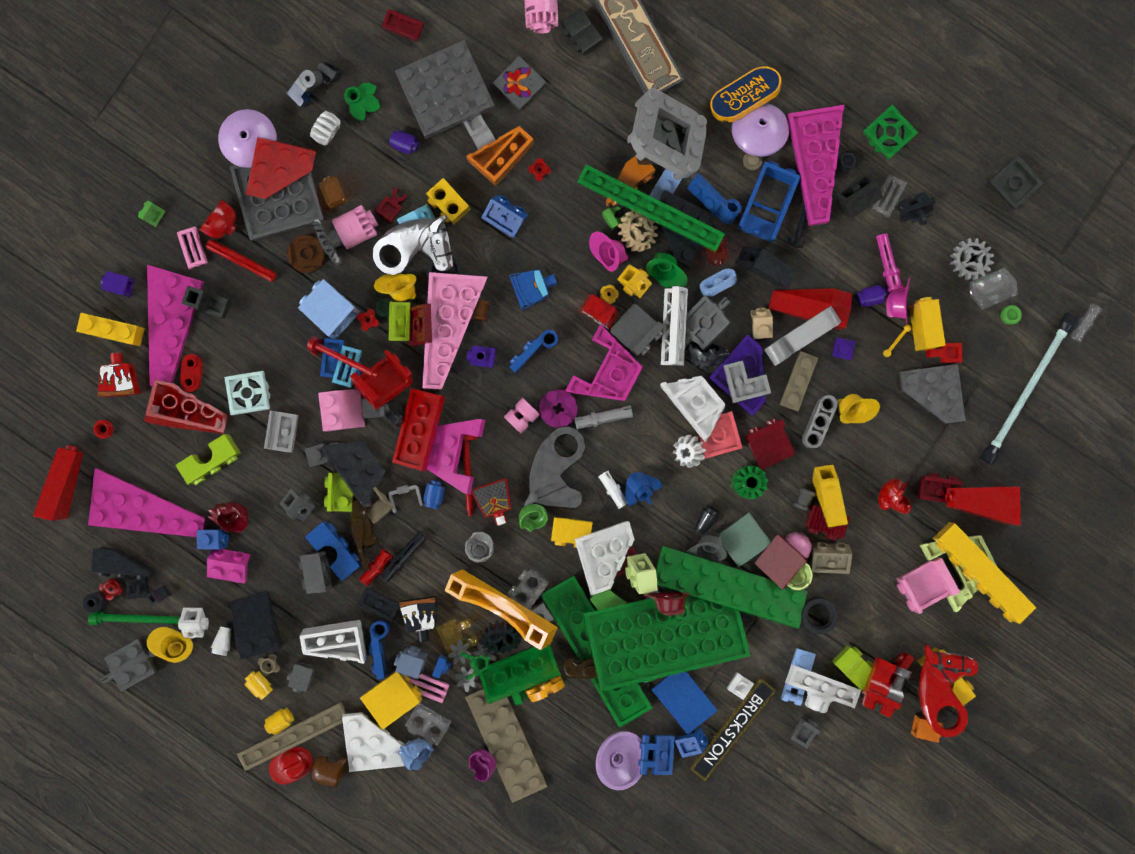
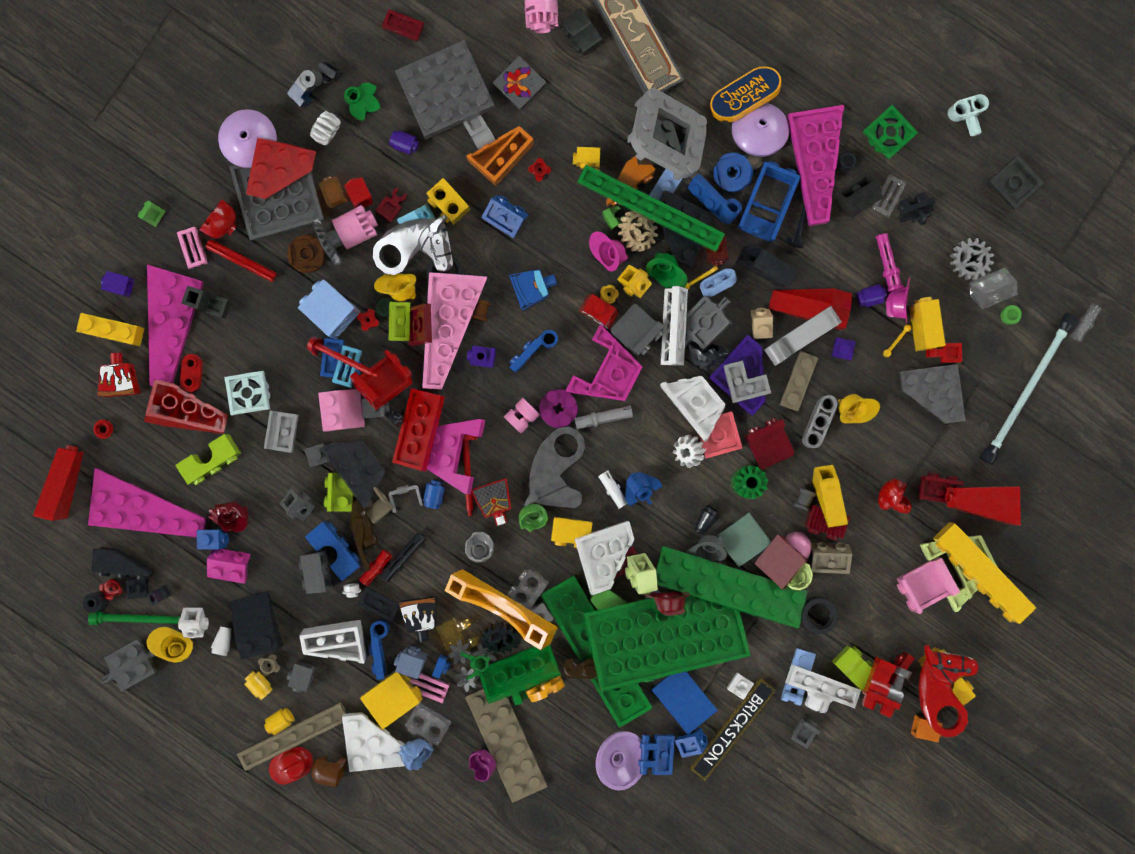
none -> white plate [342,583,361,598]
none -> red brick [344,177,373,209]
none -> yellow brick [573,147,600,171]
none -> yellow hinge [684,266,718,290]
none -> blue plate [714,153,753,192]
none -> light aqua beam [948,94,989,136]

